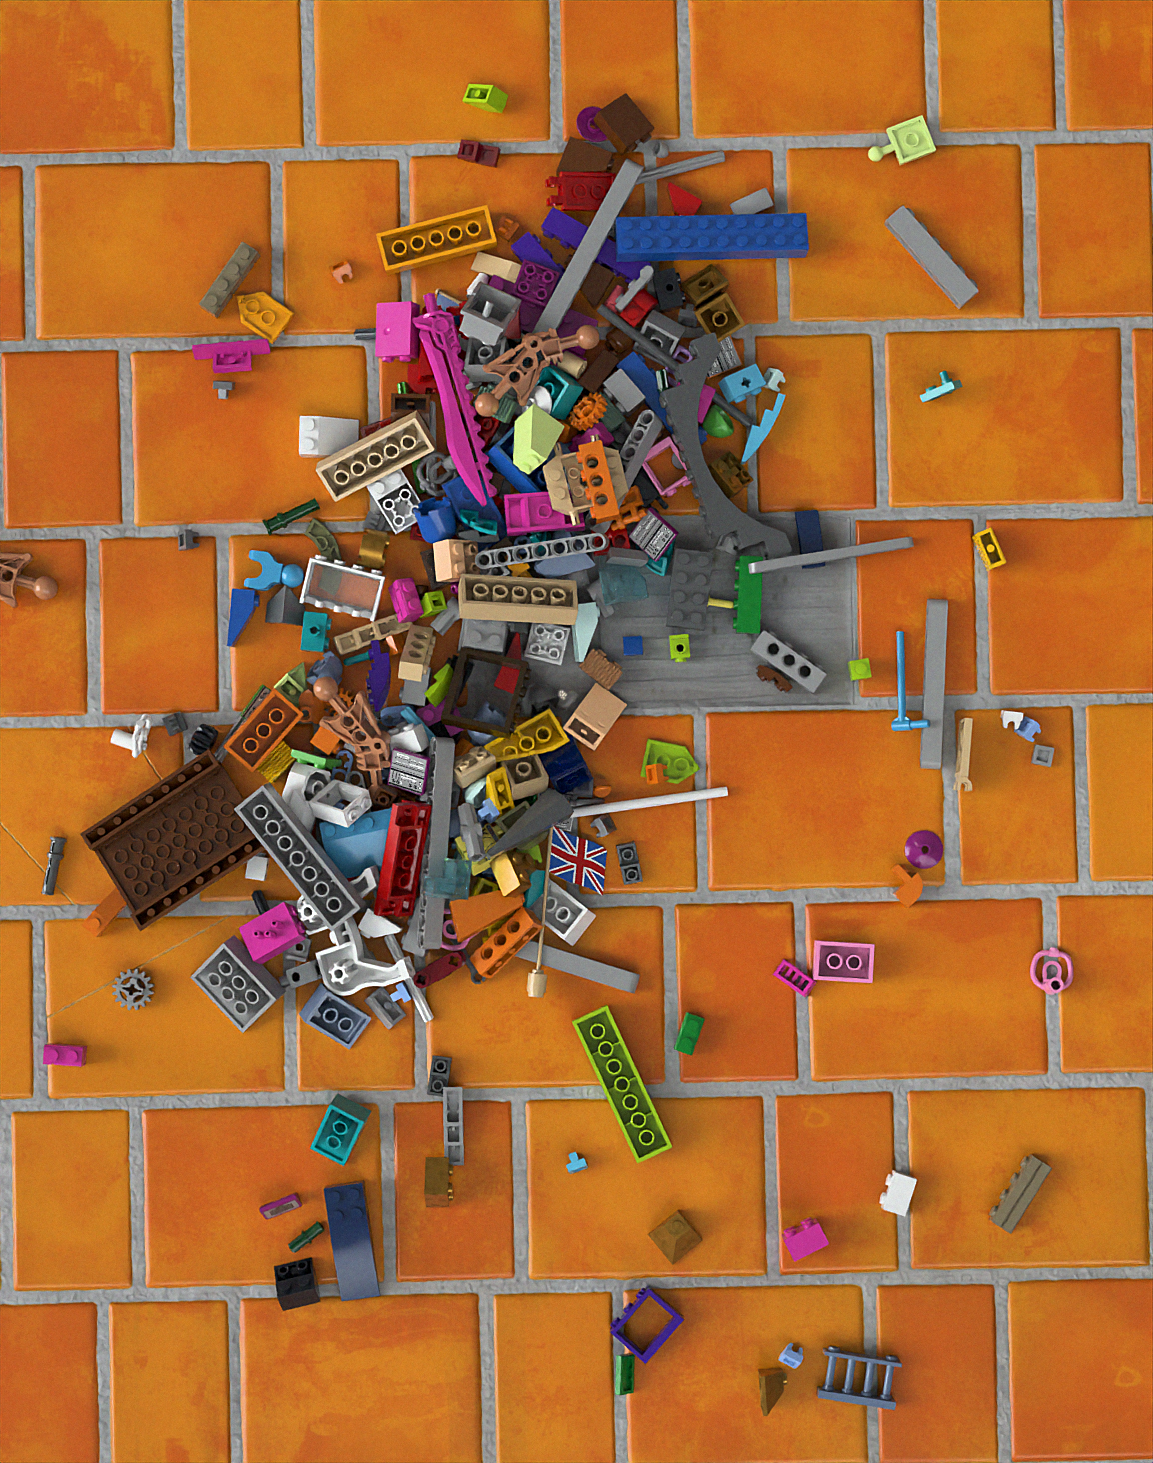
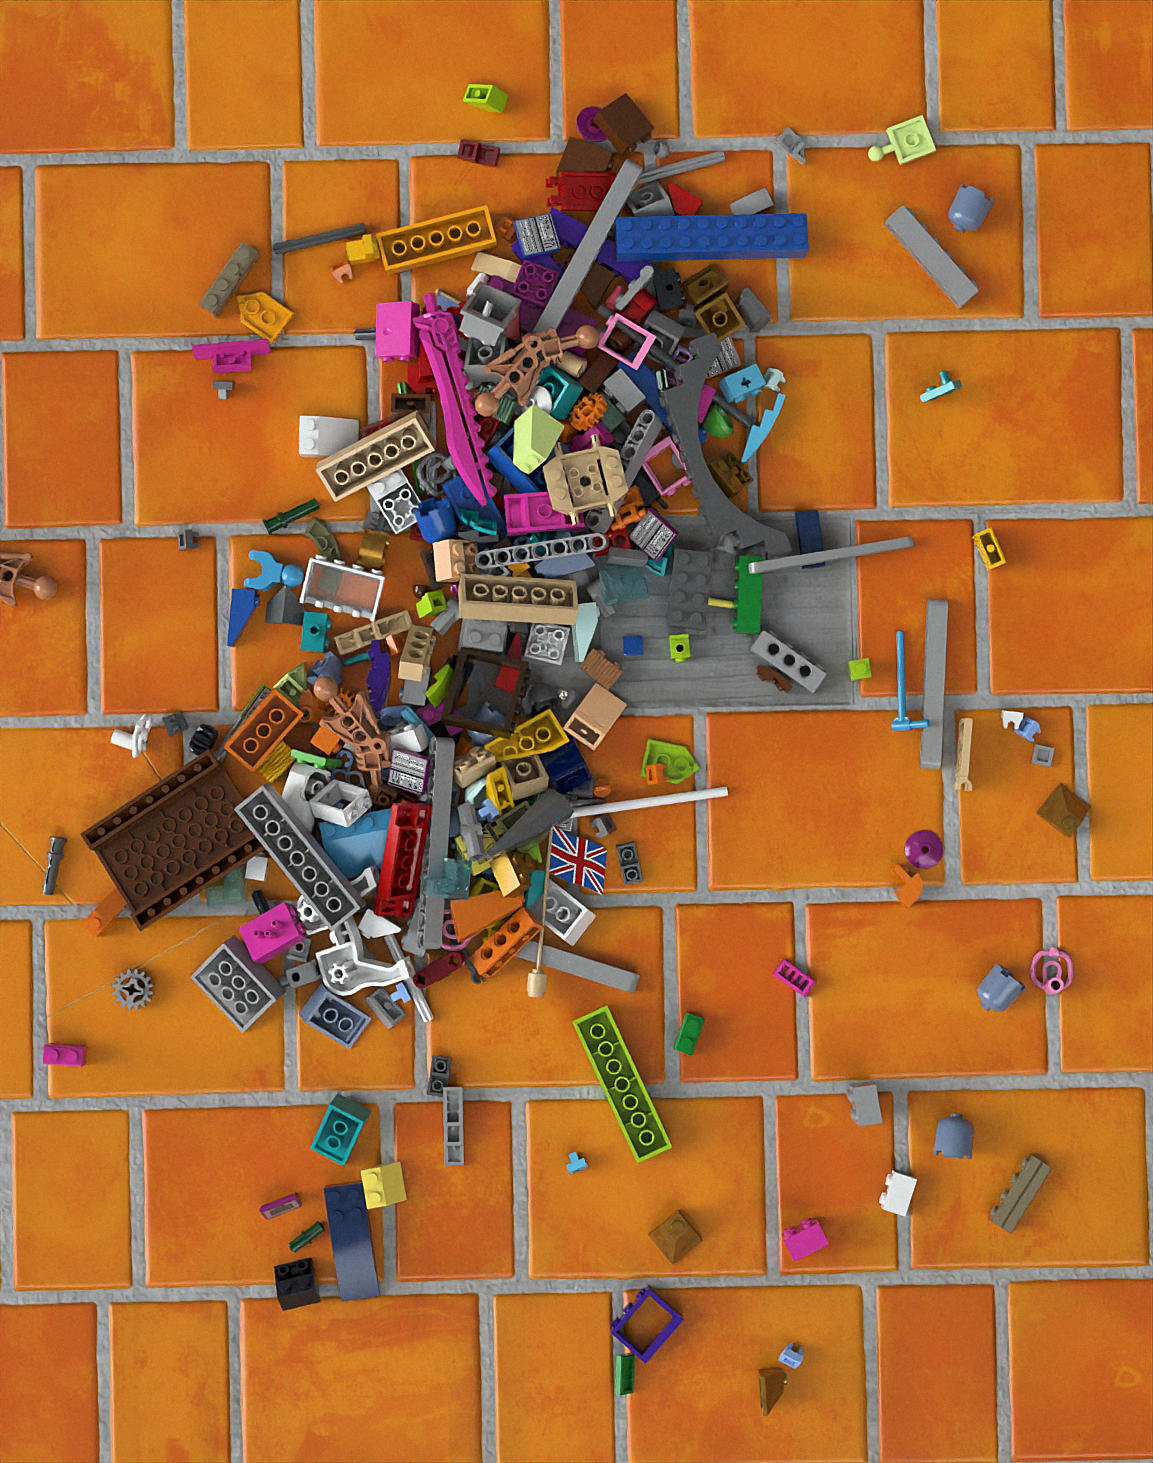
dark pink brick [388,578,424,623] -> none
pearl gold brick [424,1157,453,1207] -> none
orange brick [576,440,620,524] -> none
bright pink brick [812,940,875,983] -> none
sand blue fence [816,1346,902,1410] -> none
none -> clear light blue brick [205,864,249,907]
none -> dark grey axle [273,223,366,255]
none -> yellow brick [346,234,380,265]
none -> light yellow slope [361,1161,407,1209]
none -> tile [513,213,561,259]
none -> bright pink window [597,313,656,370]
none -> light grey slope [626,181,675,217]
none -> dark grey slope [734,288,771,333]
none -> light grey slope [774,127,806,165]
none -> light grey brick [846,1081,882,1127]
none -> sand blue cylinder [933,1113,974,1159]
none -> sand blue cylinder [948,184,995,233]
none -> sand blue cylinder [977,963,1026,1012]
none -> pearl gold slope [1037,783,1091,837]

